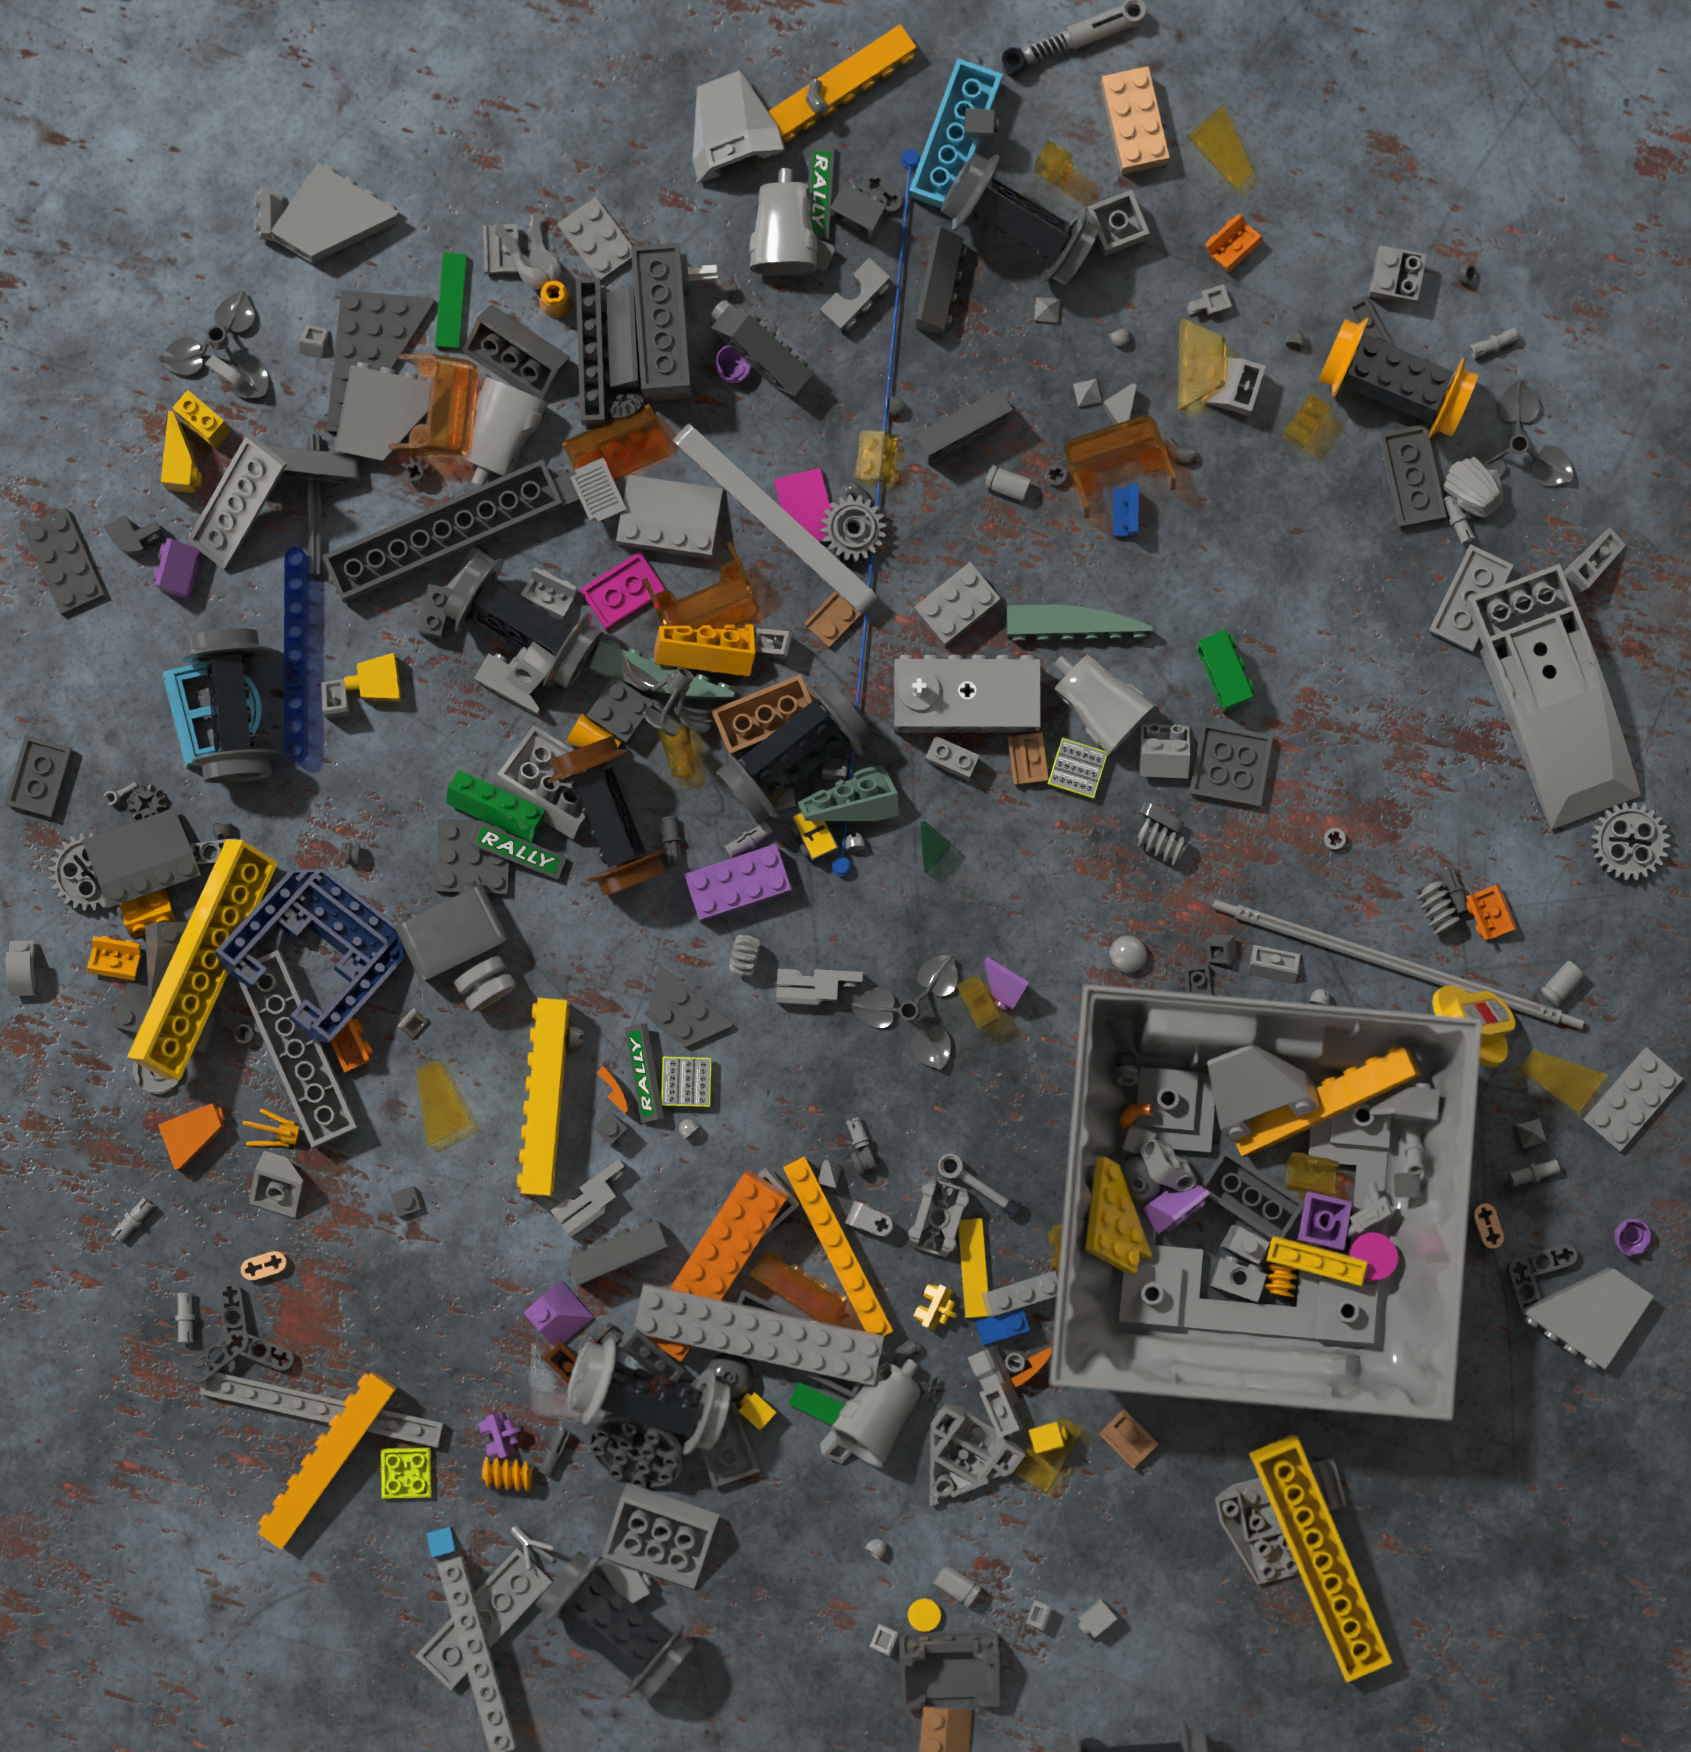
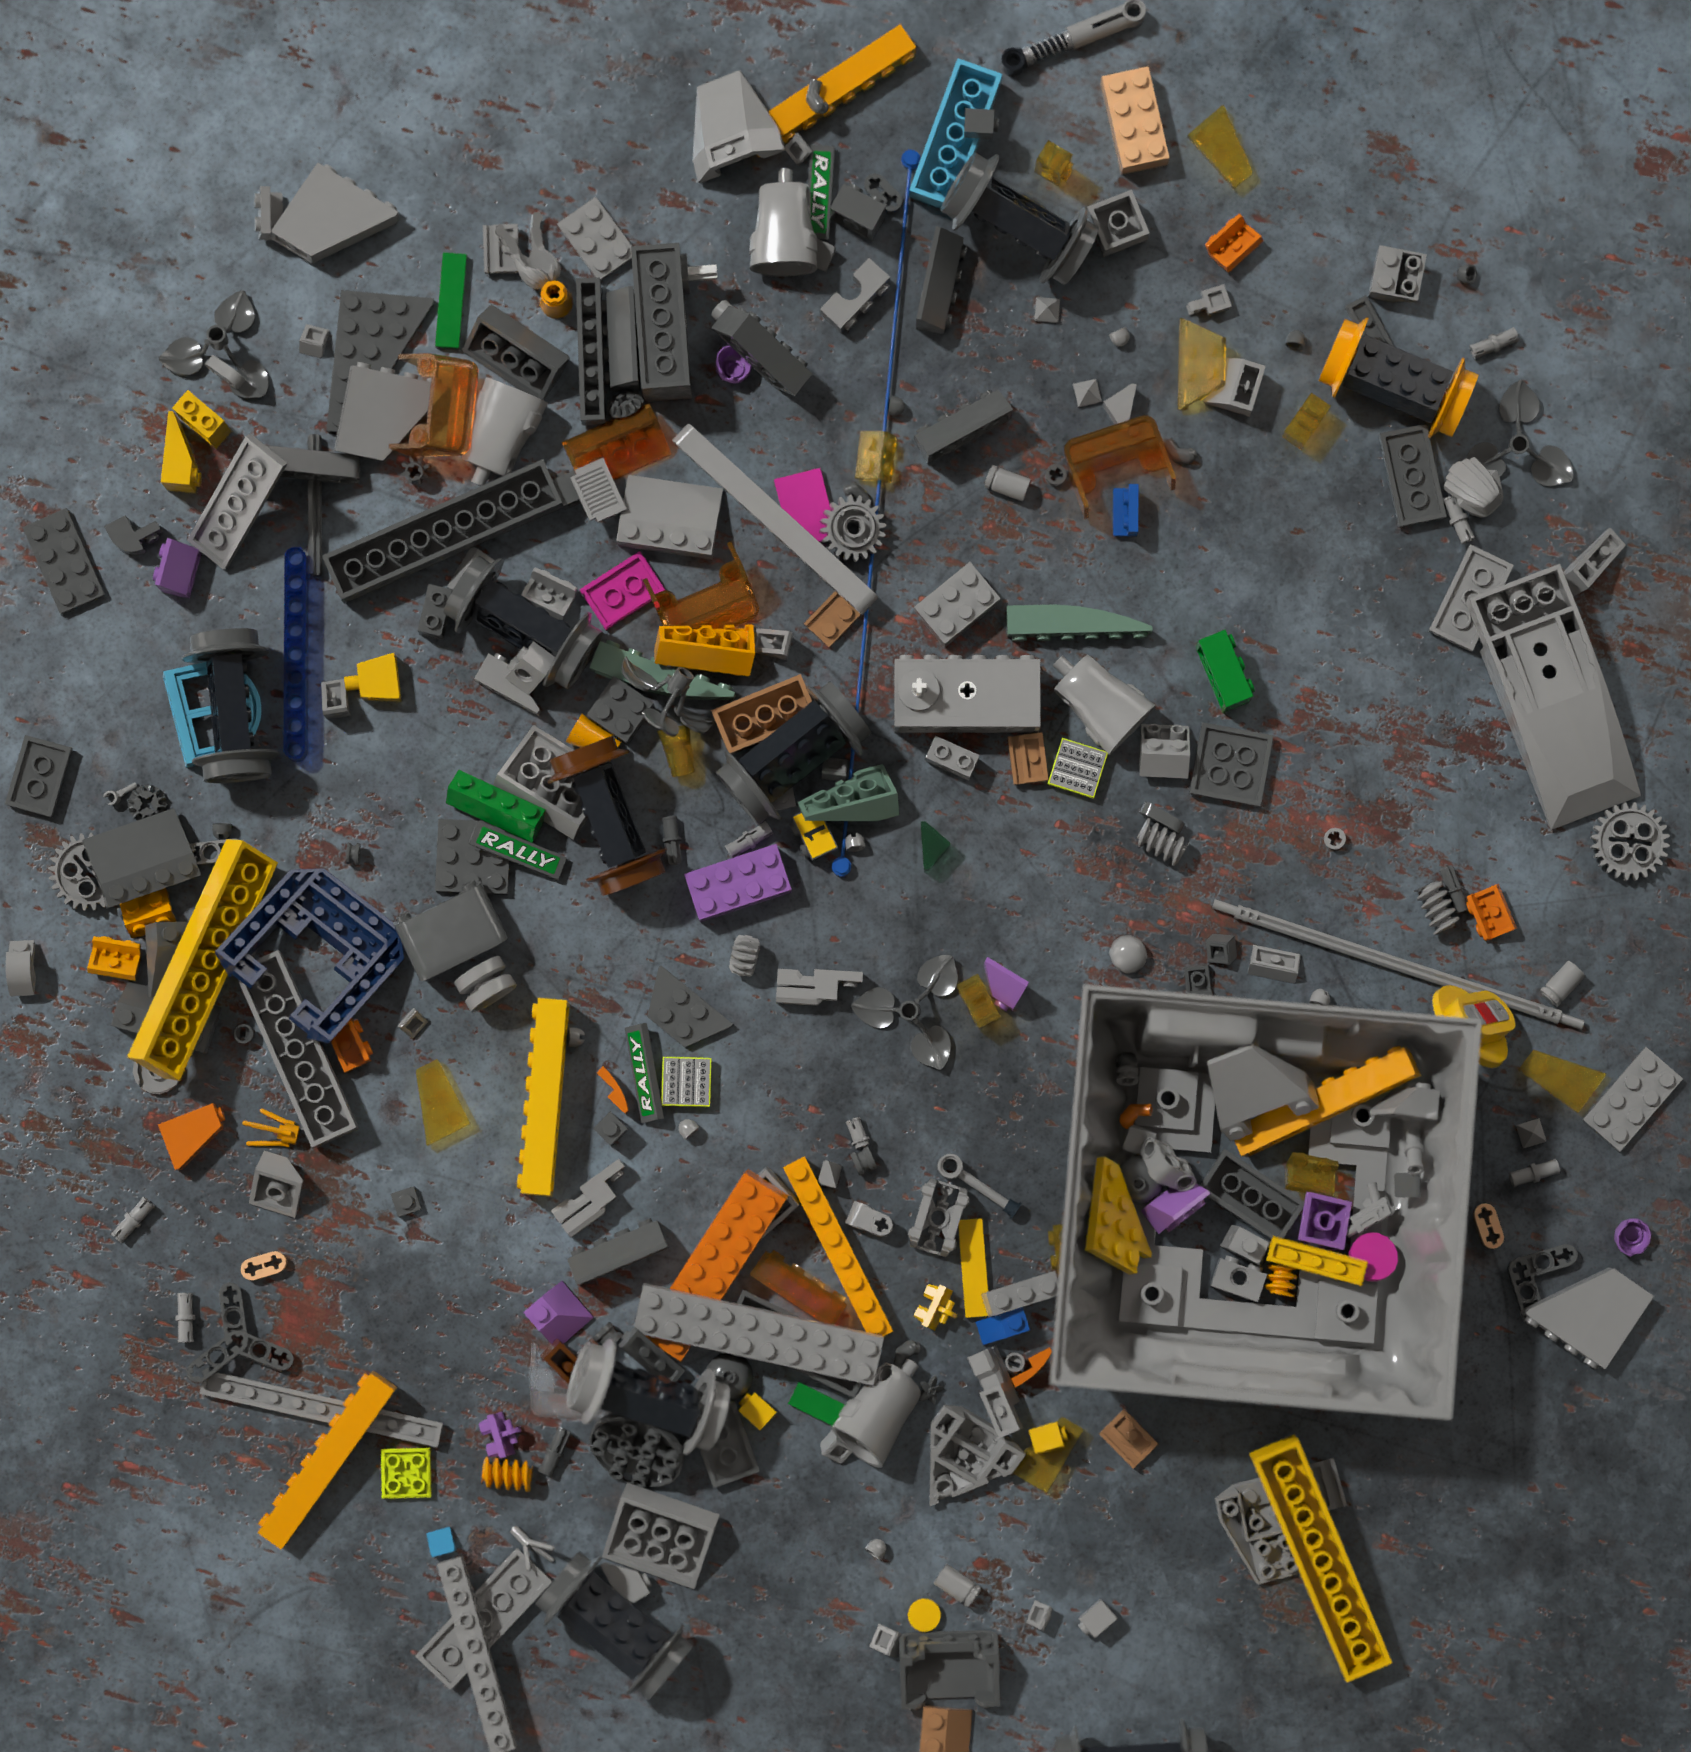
none -> light grey slope [784,133,812,166]

